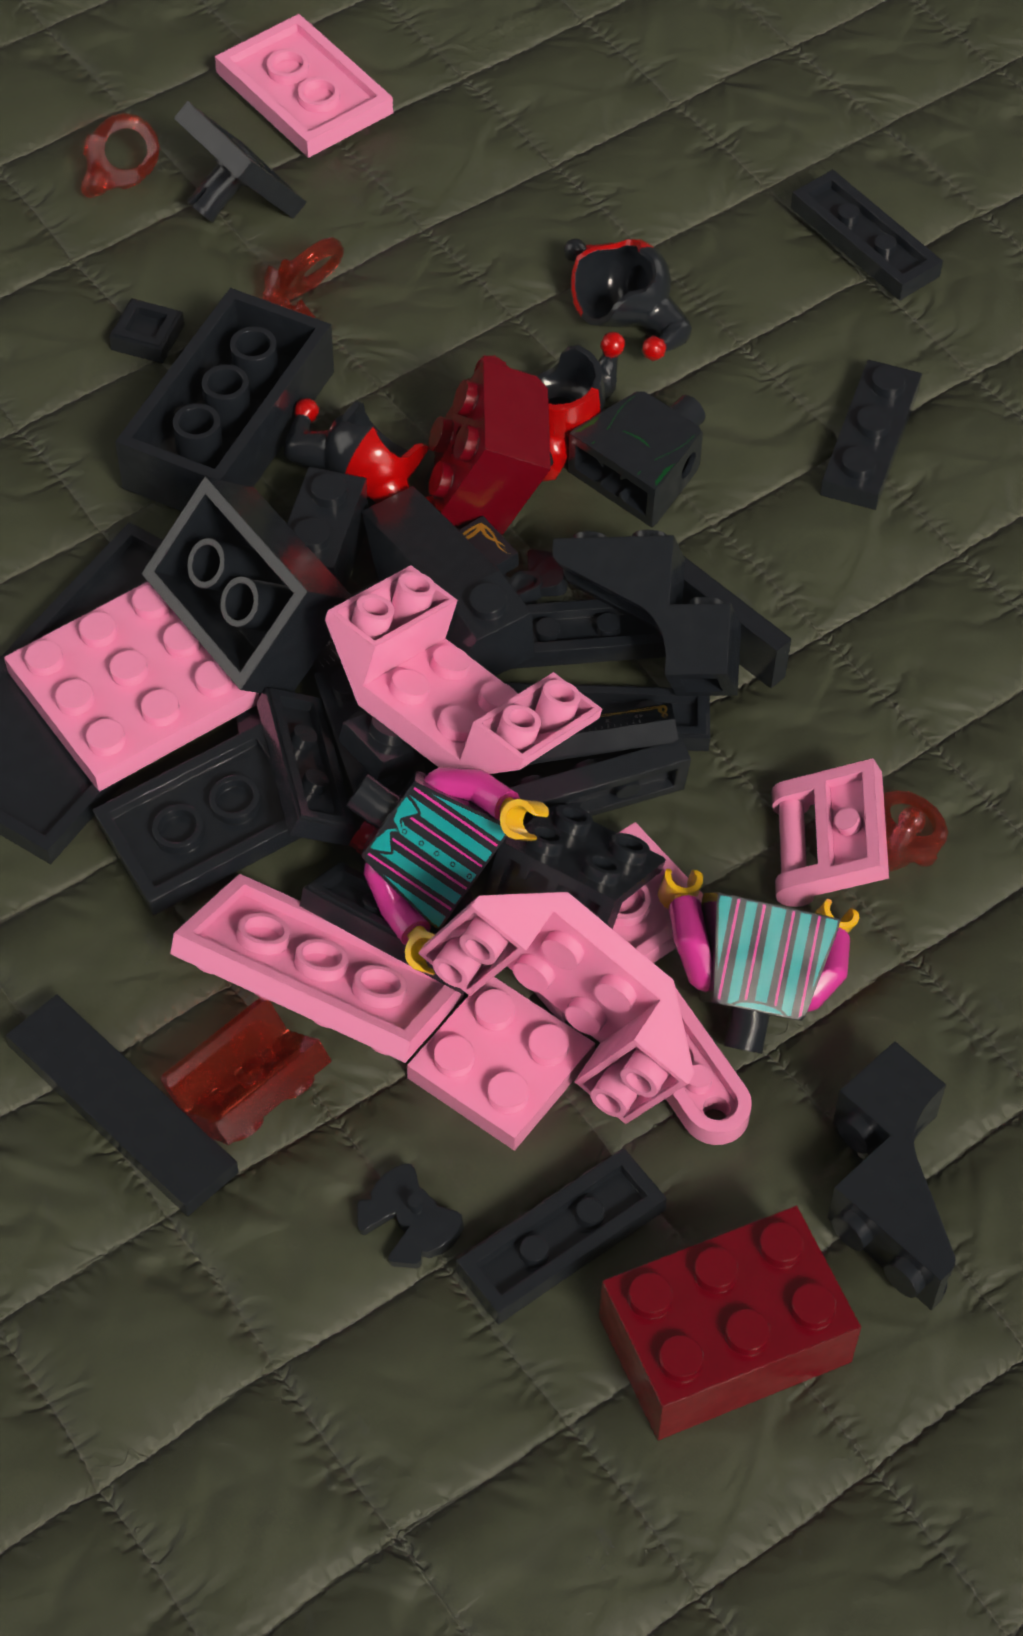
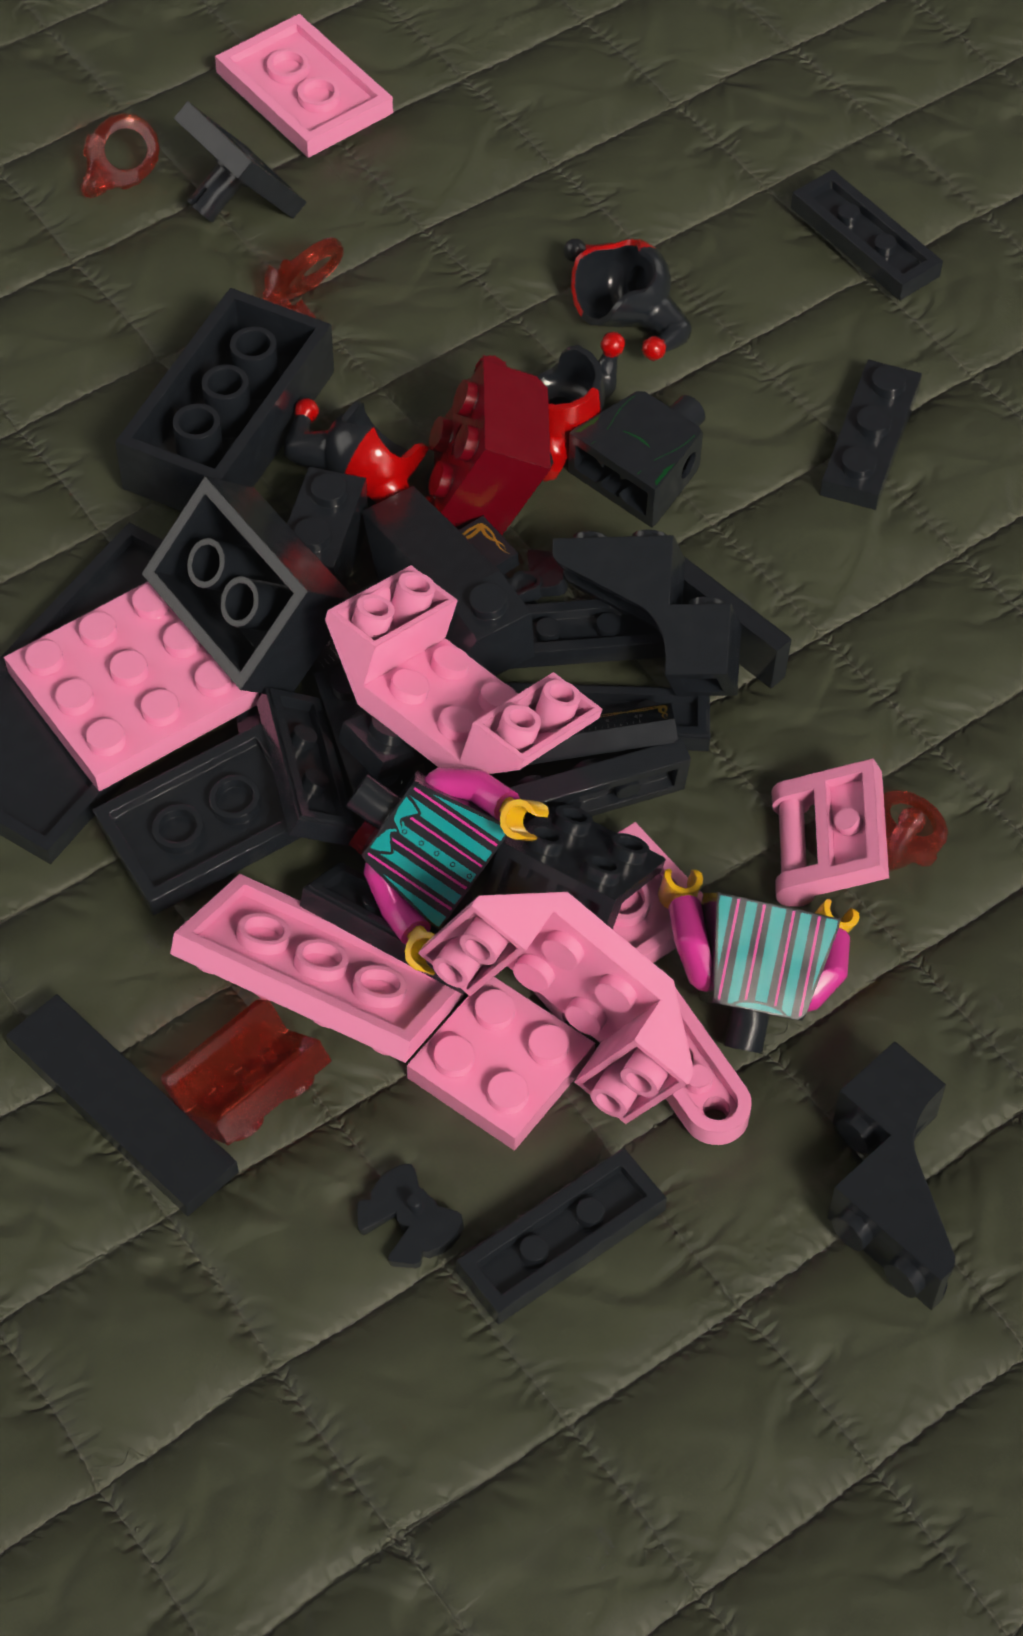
black tile [109,298,184,364] -> none
dark red brick [599,1205,862,1440] -> none

